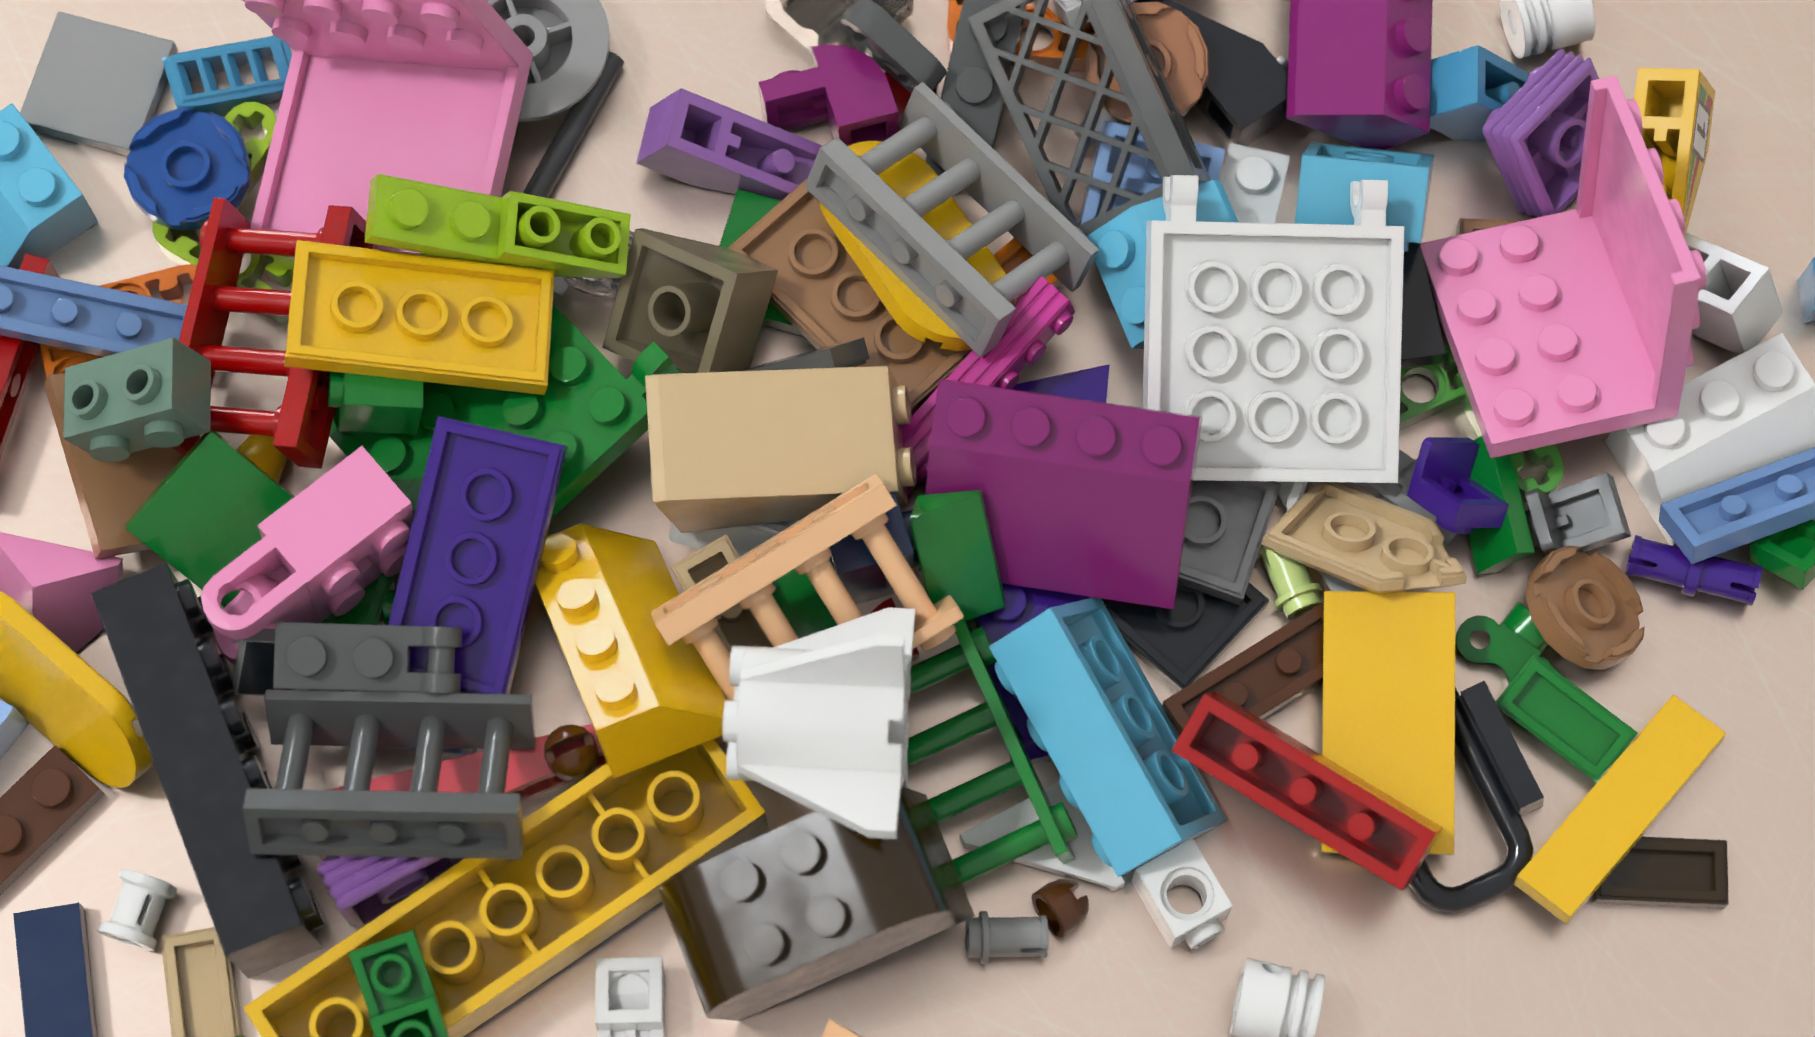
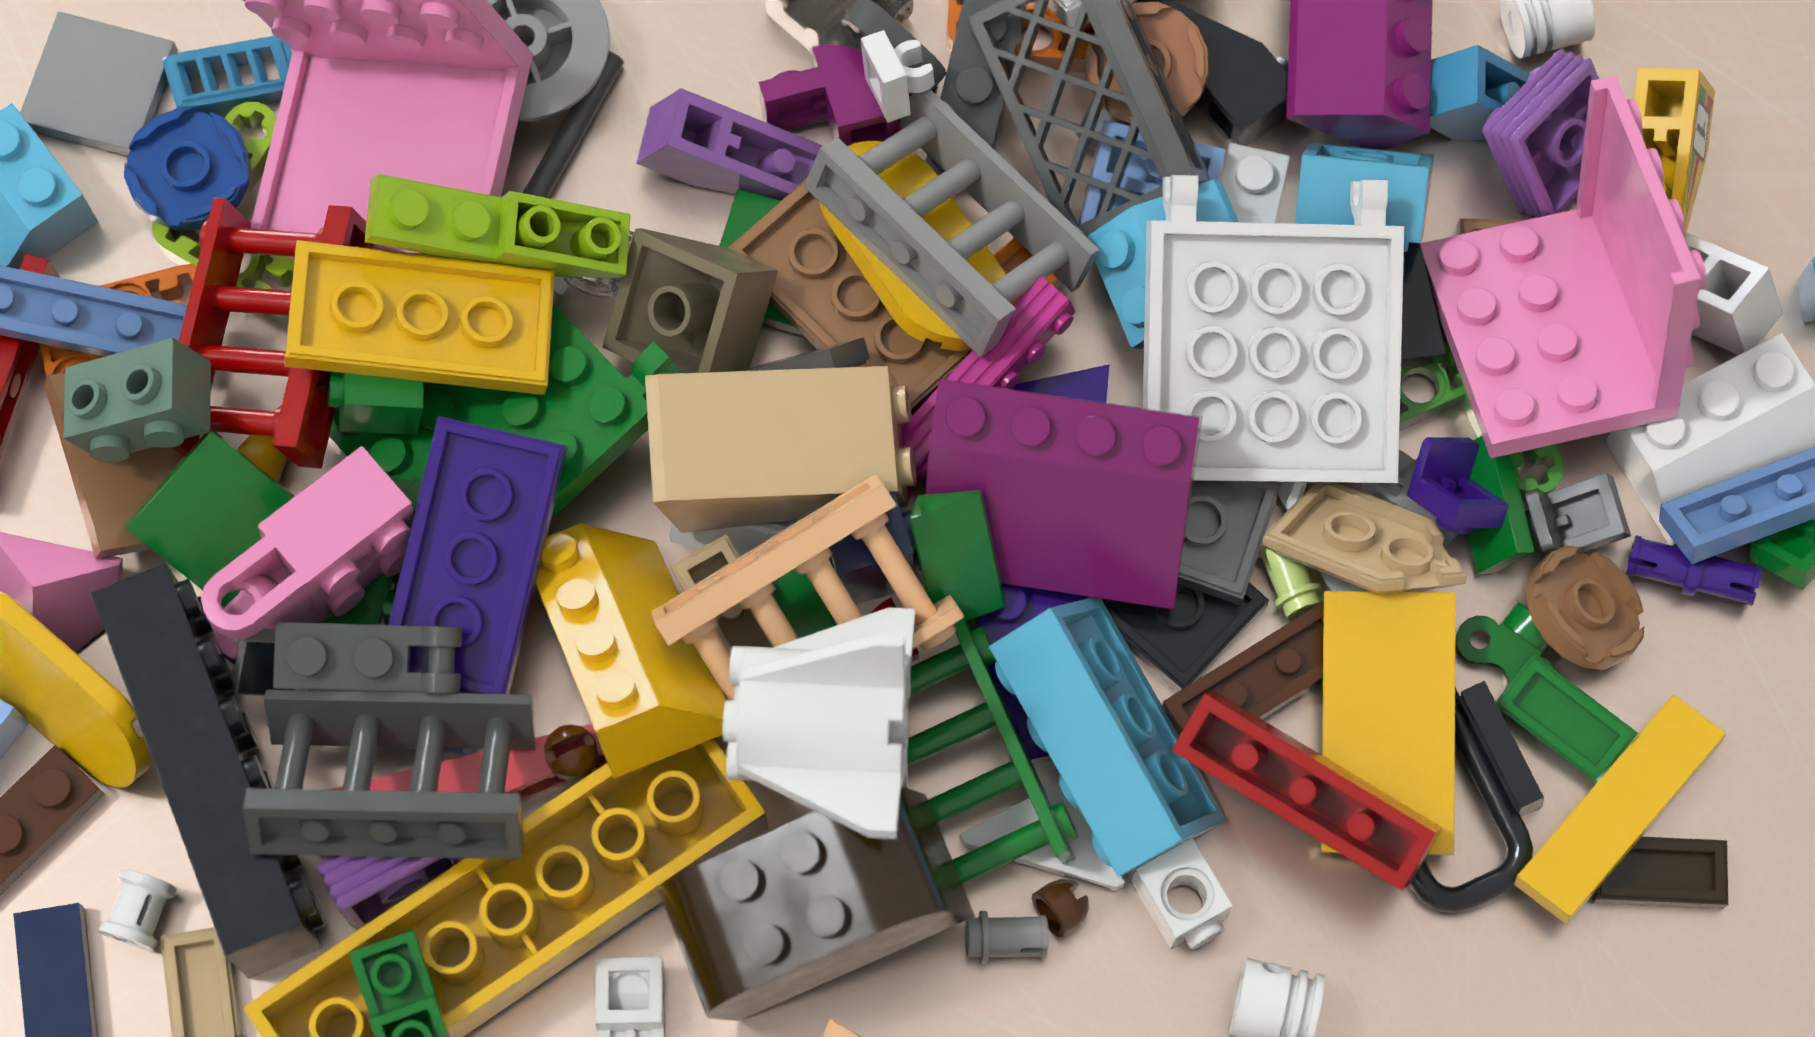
none -> white tile [860,30,935,123]

